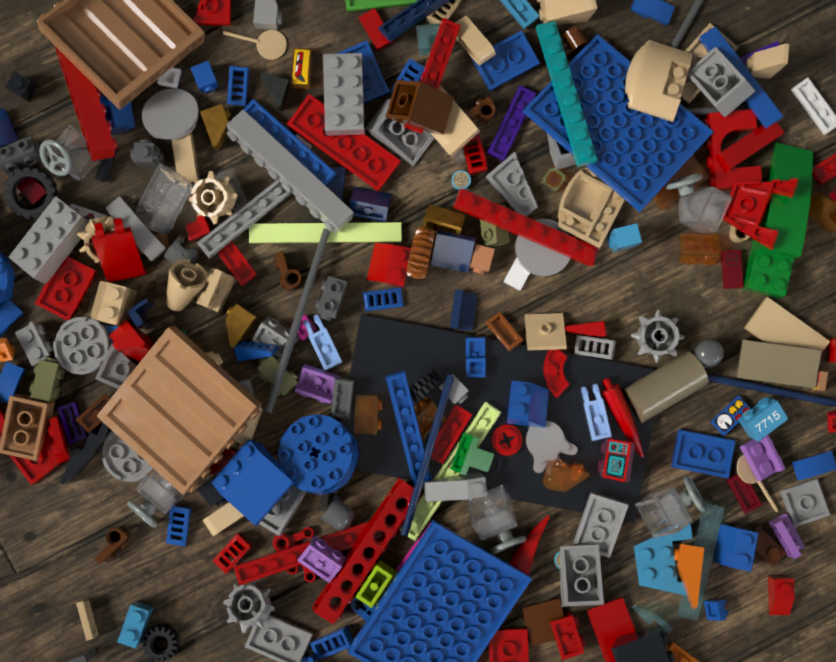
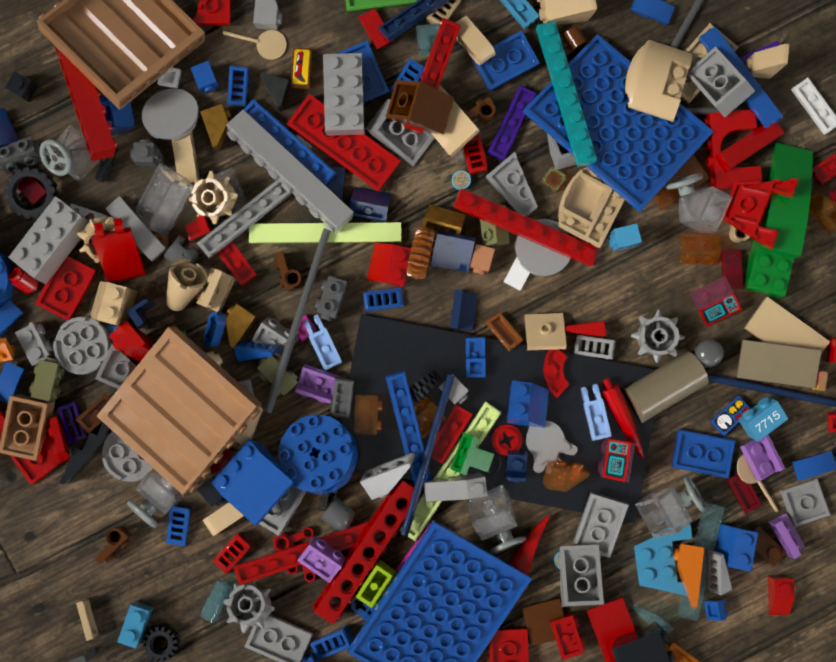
none -> red brick [8,267,39,294]
none -> clear light blue axle [200,579,233,622]
none -> blue beam [204,312,226,347]
none -> light grey slope [360,453,415,500]
none -> dark blue bracket [506,450,528,482]
none -> slope [689,275,742,327]
none -> light grey slope [708,550,732,595]

